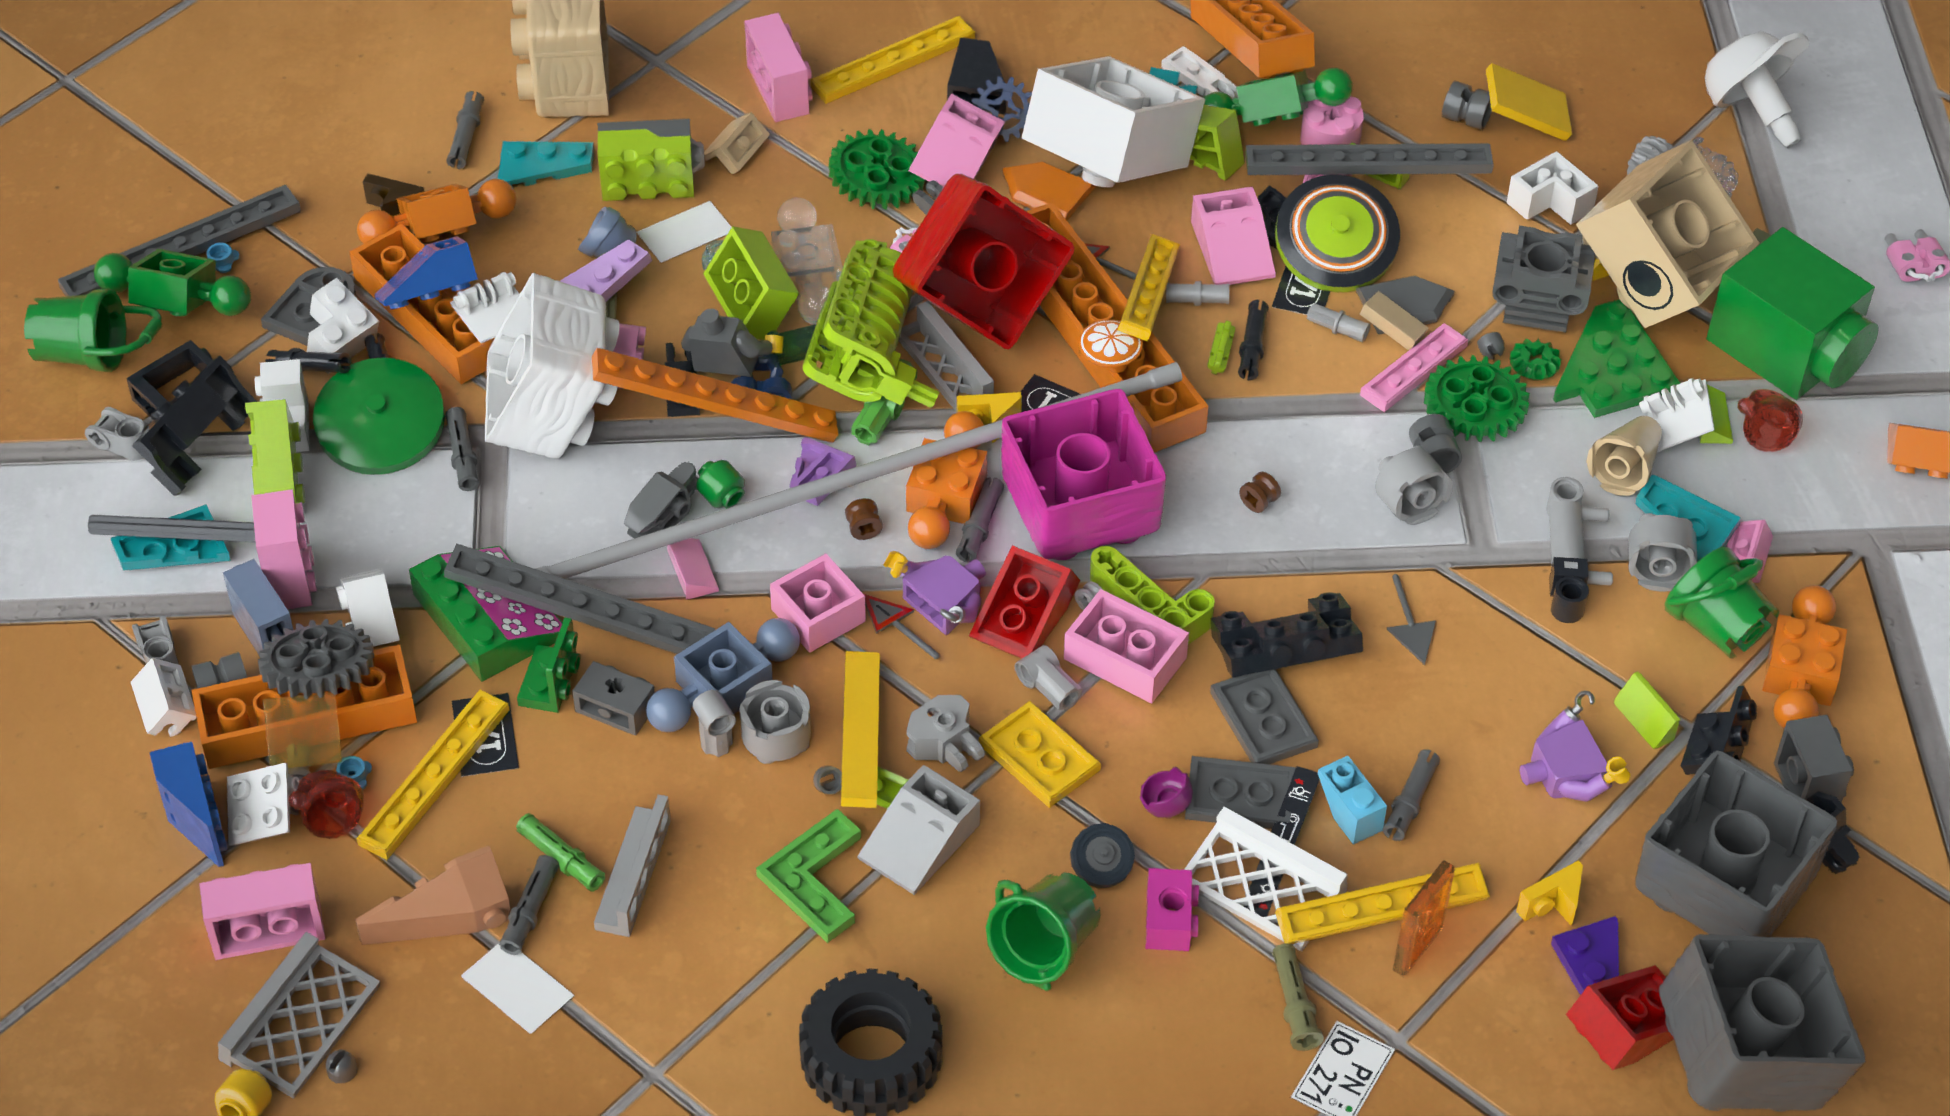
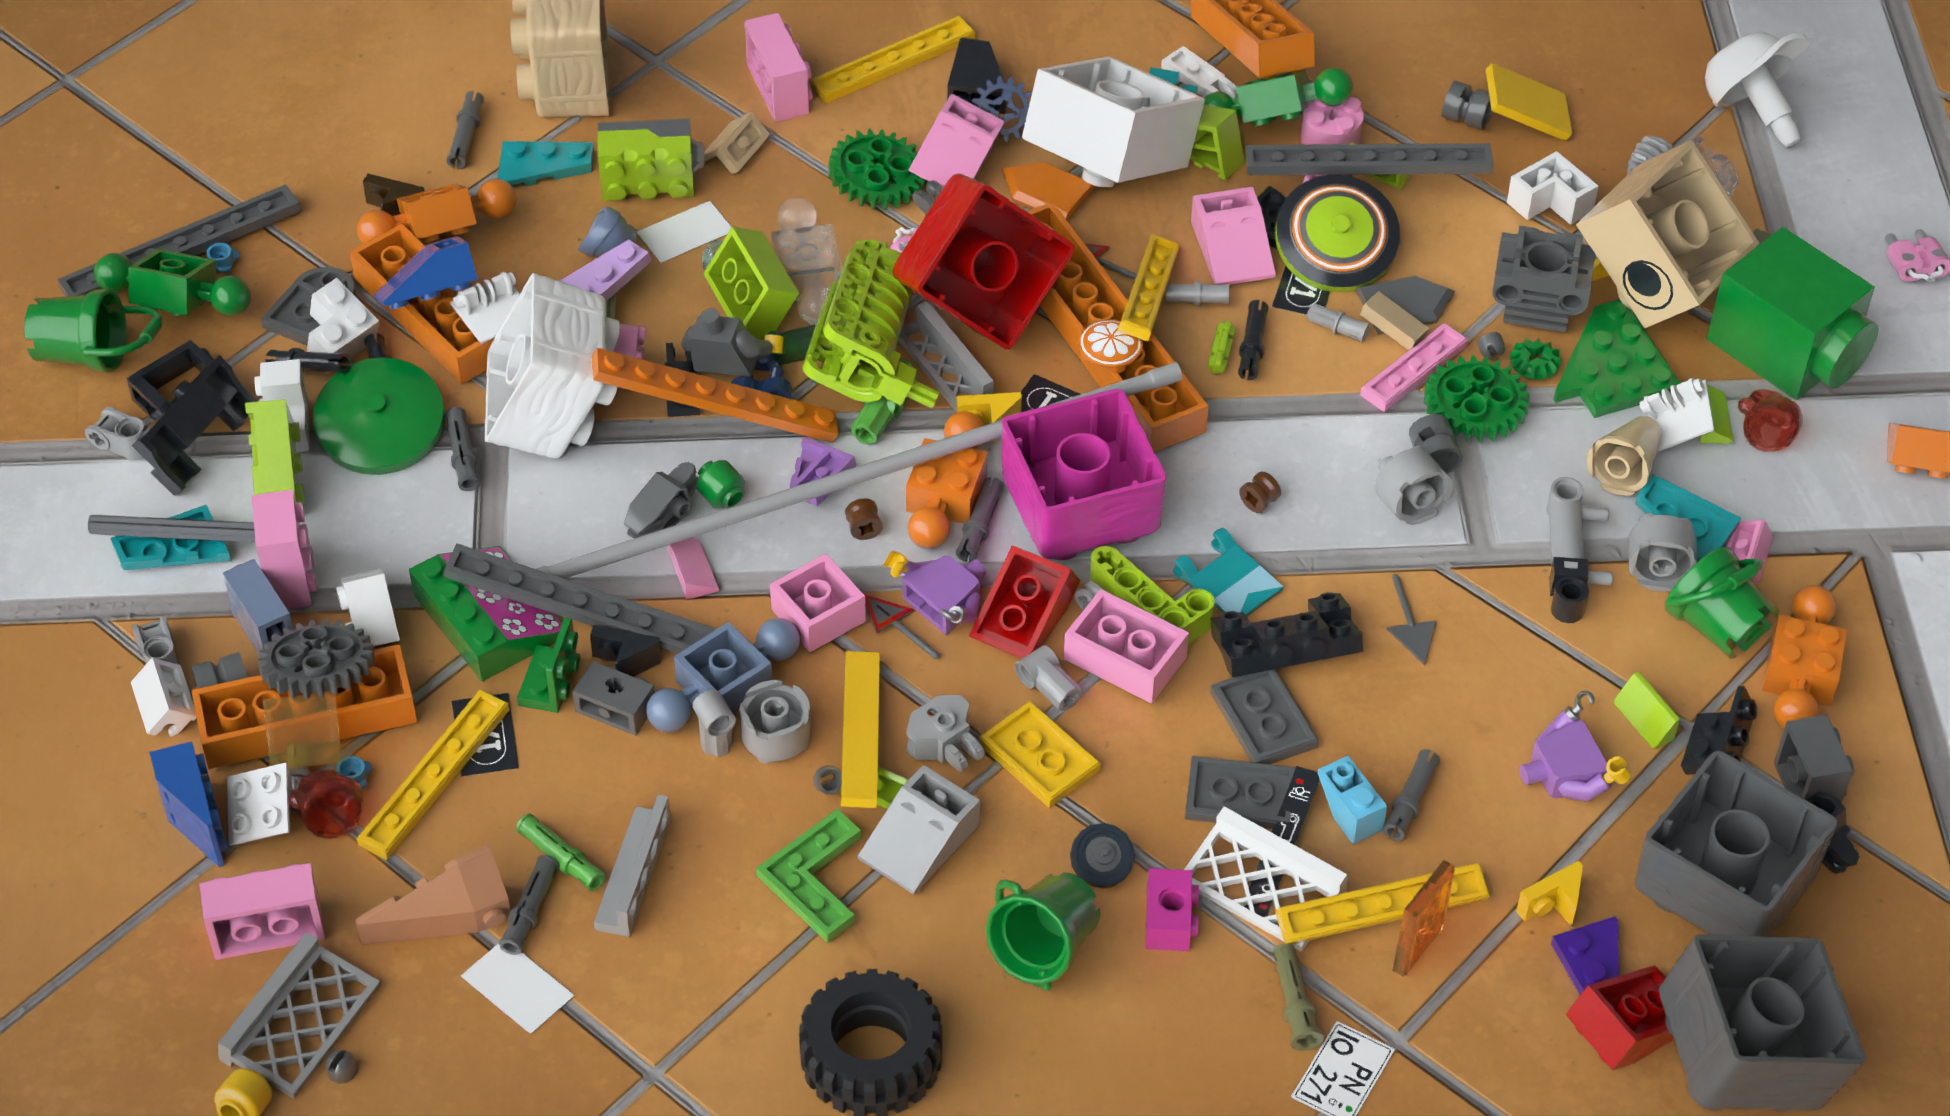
magenta hair [1140,767,1193,818] -> none
none -> black slope [590,625,662,677]
none -> teal flag [1173,528,1284,617]

